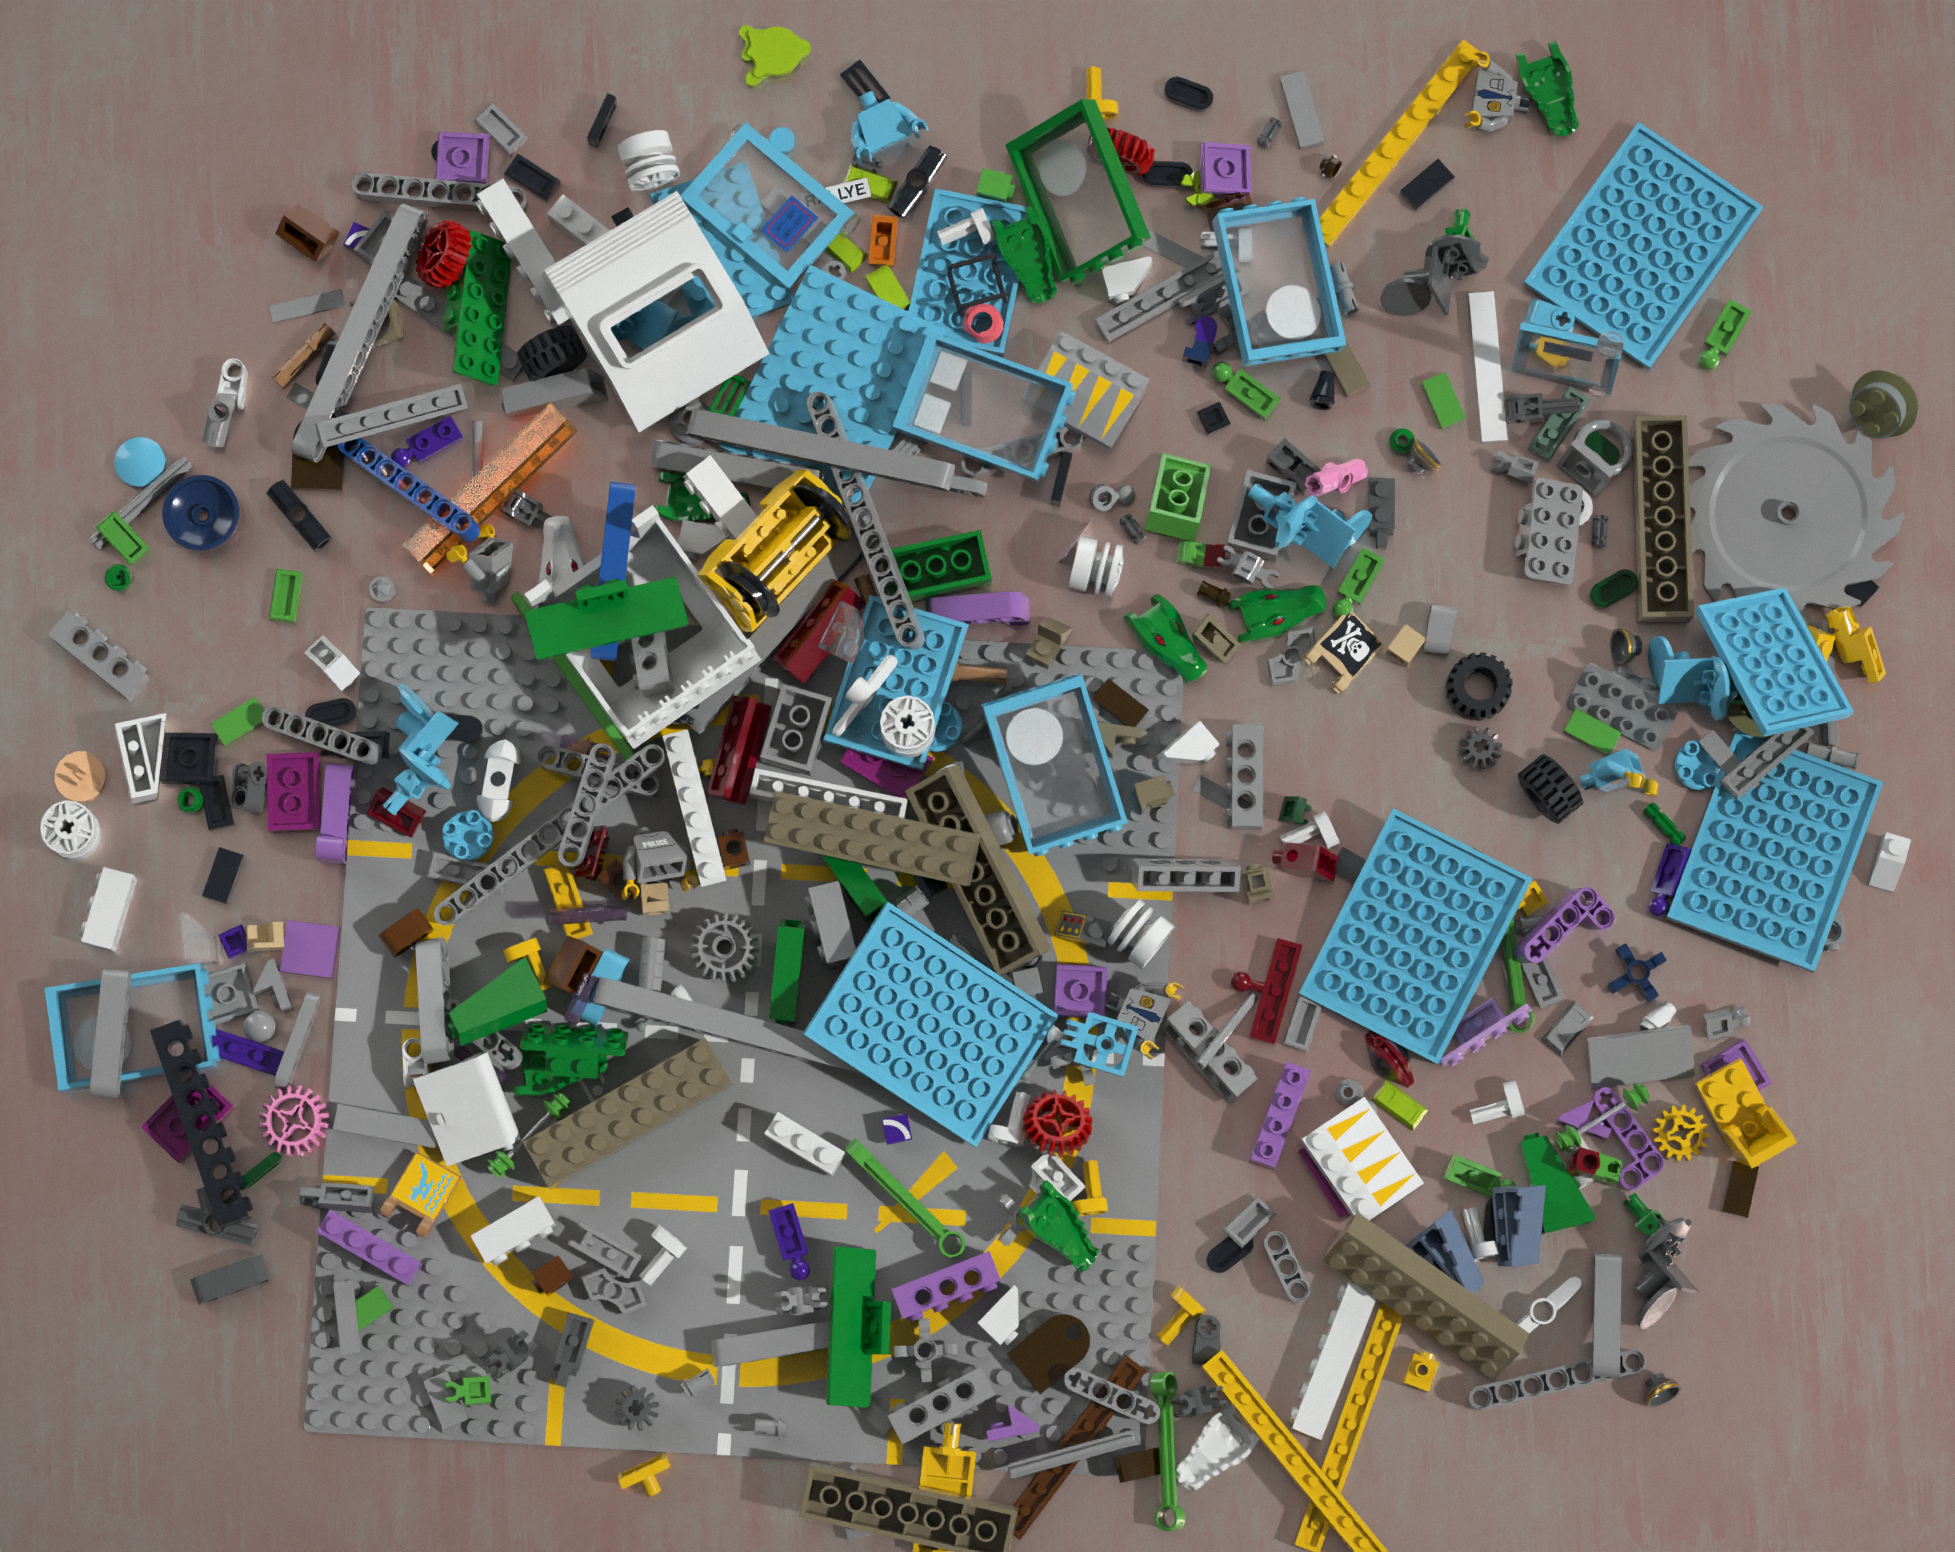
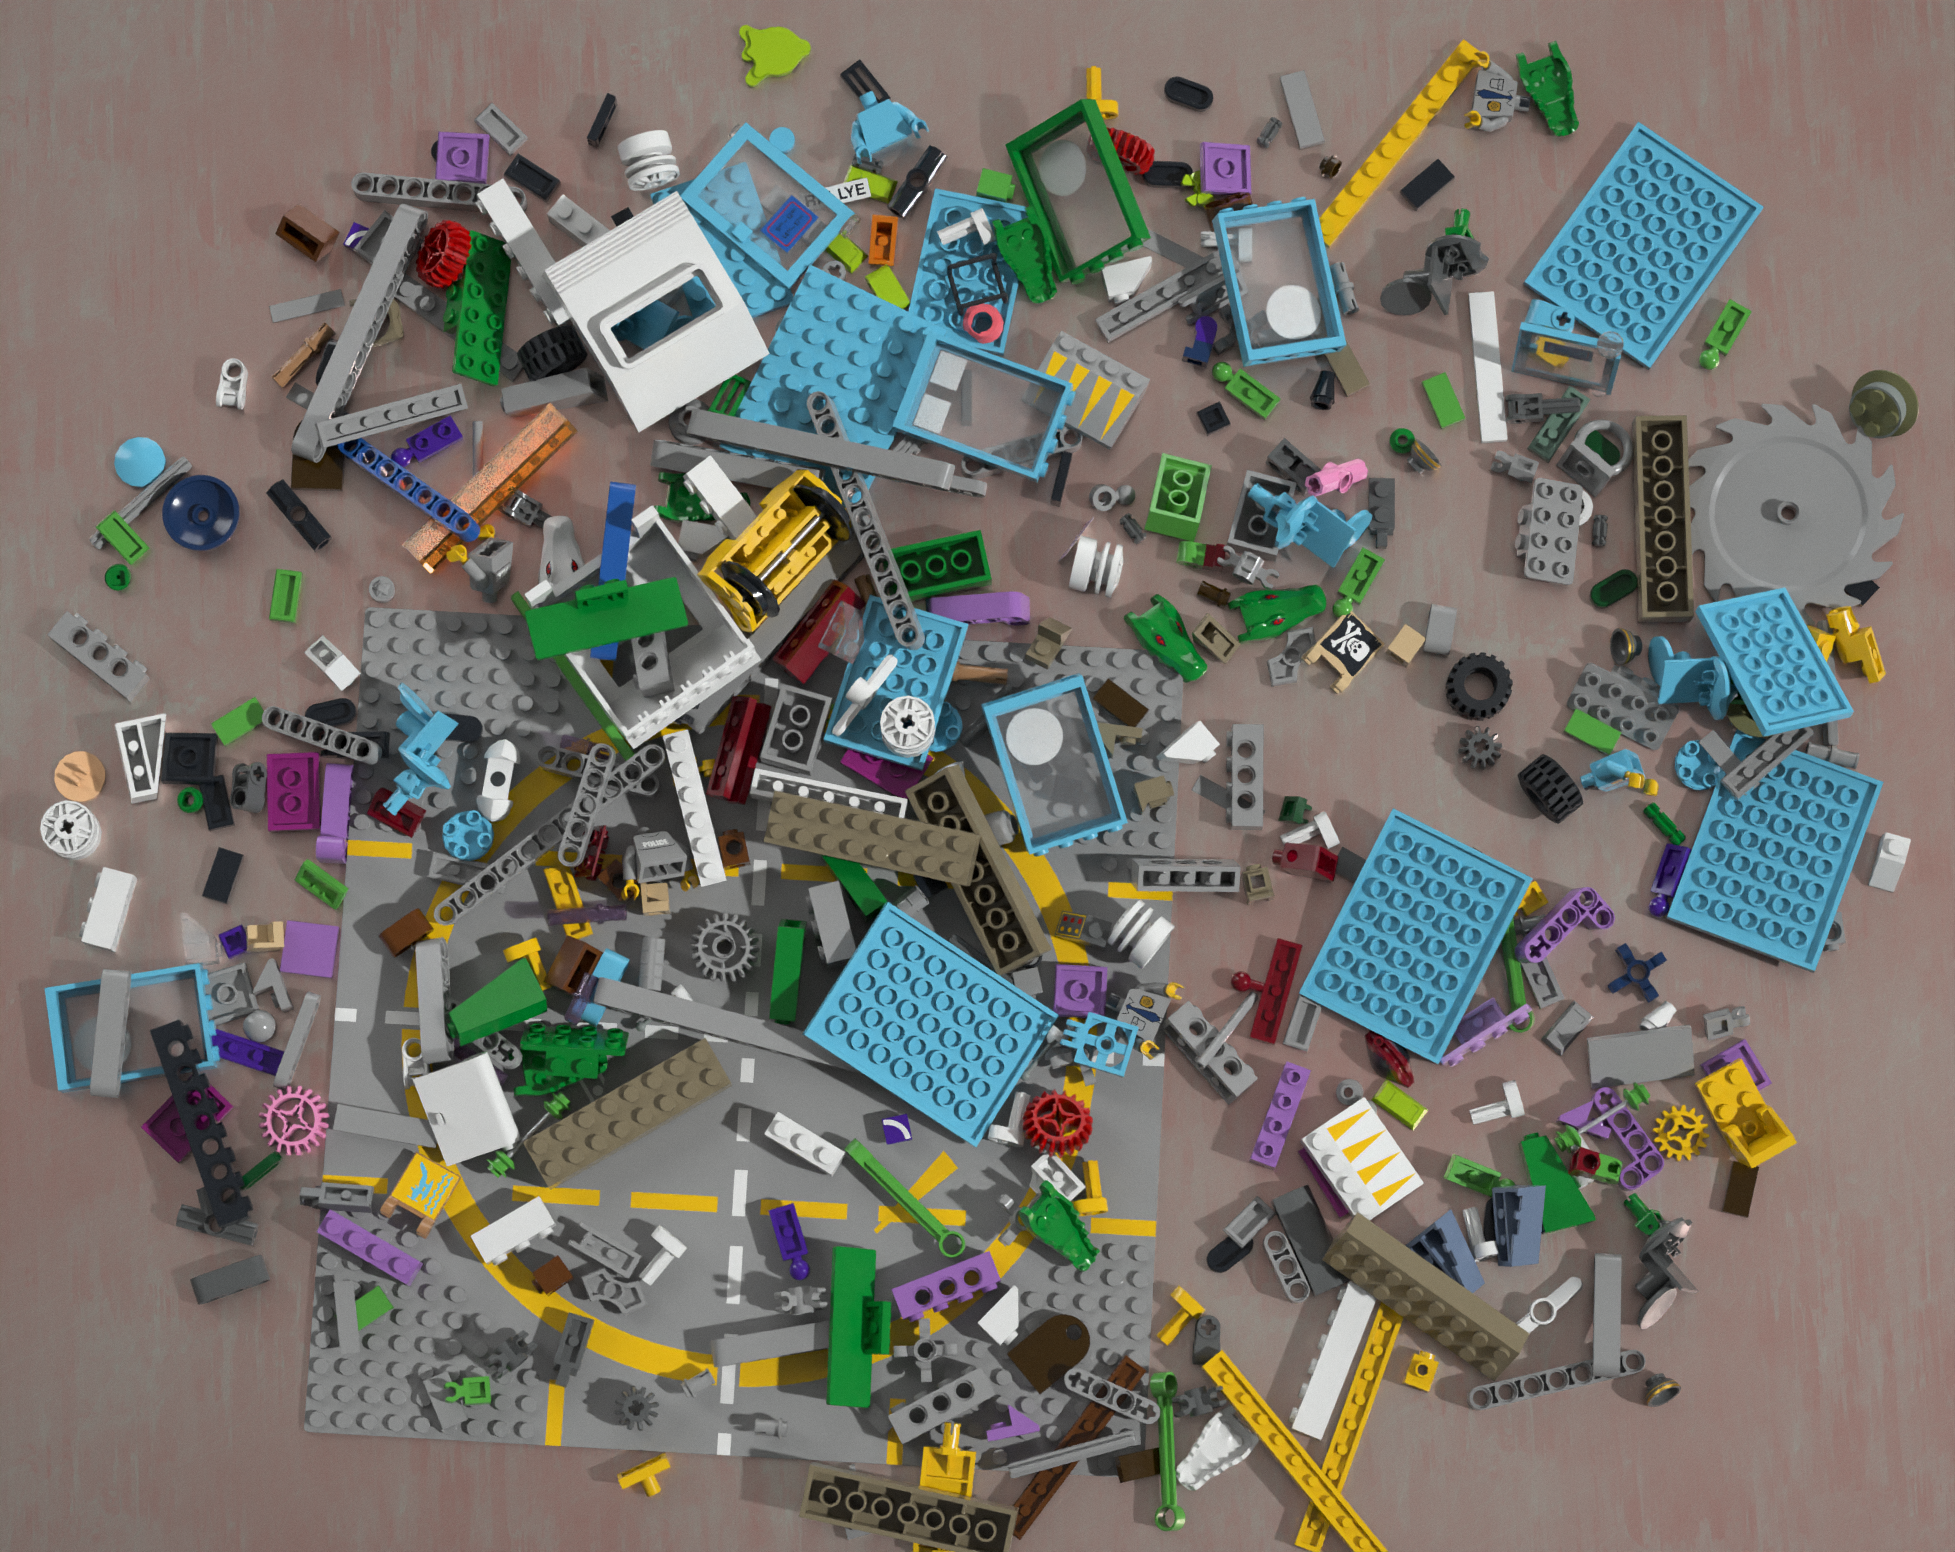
light grey piece [202,393,235,447] -> none
none -> bright green plate [294,859,349,910]
none -> dark grey brick [1271,1185,1351,1297]

